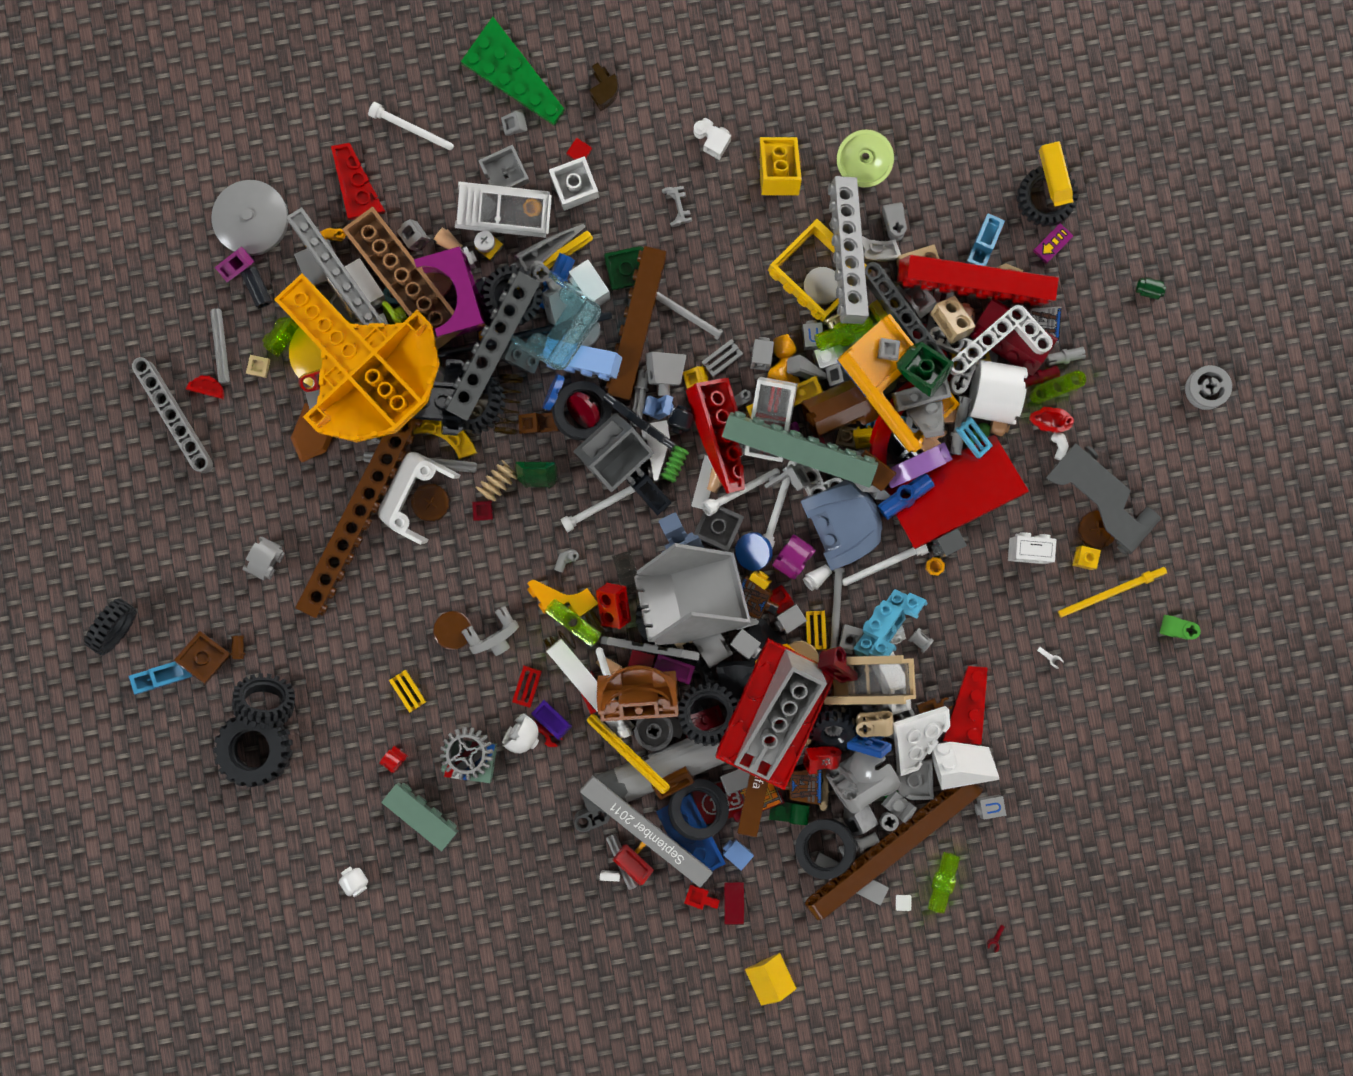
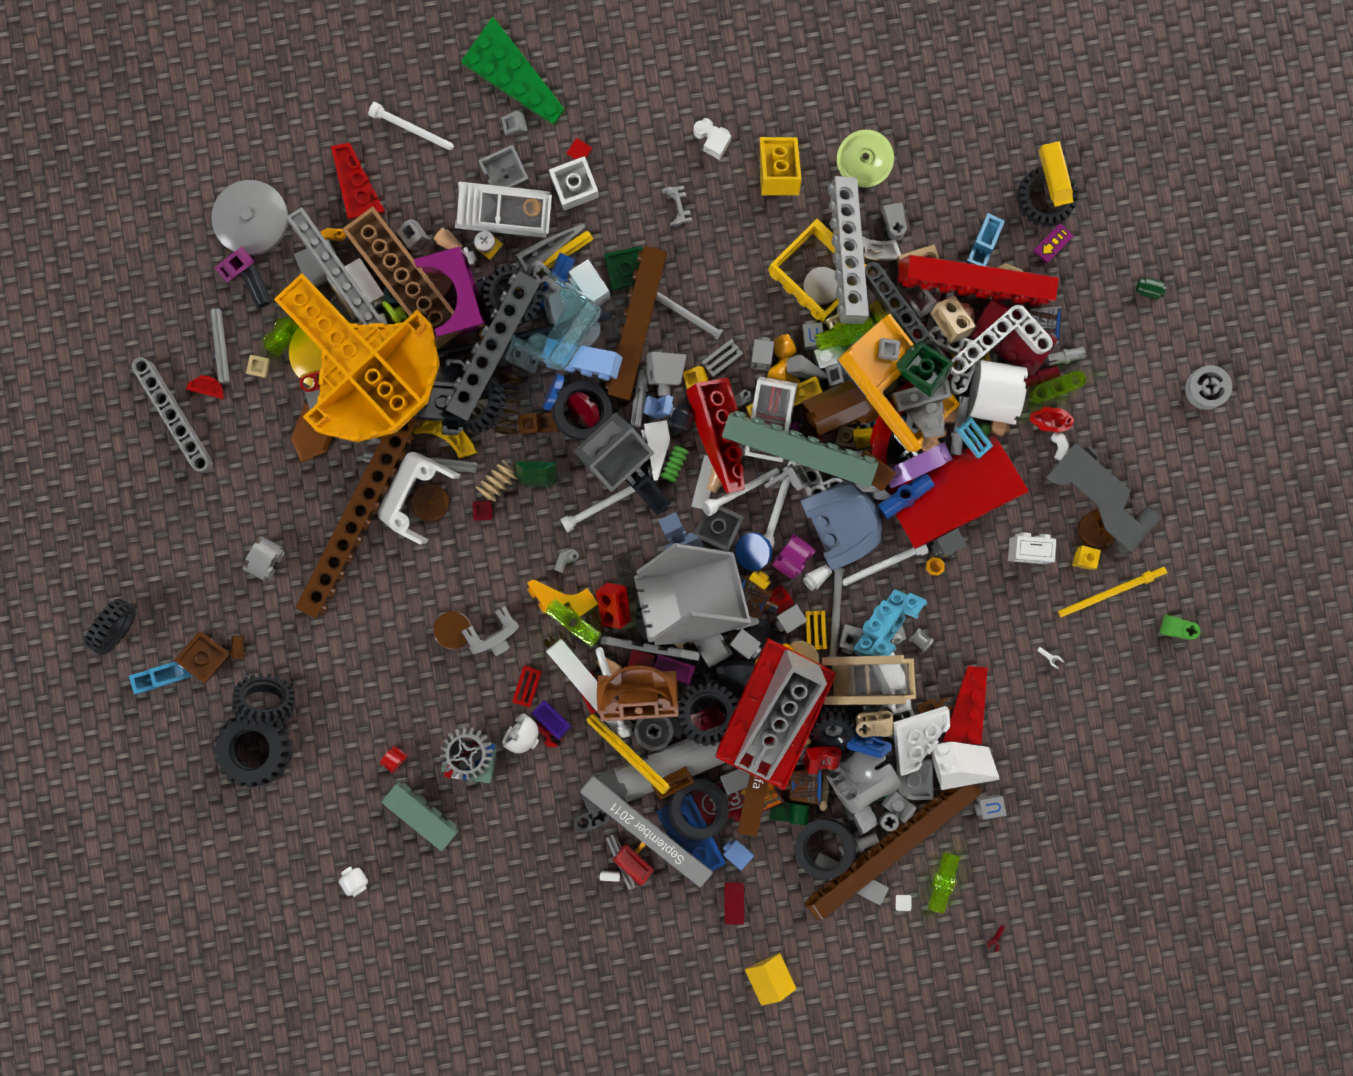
yellow tile [389,670,426,713] -> none
dark brown brick [590,62,618,111] -> none
black piece [603,393,676,451] -> none
red plate [684,884,720,910] -> none
dark red plate [818,646,858,684] -> none

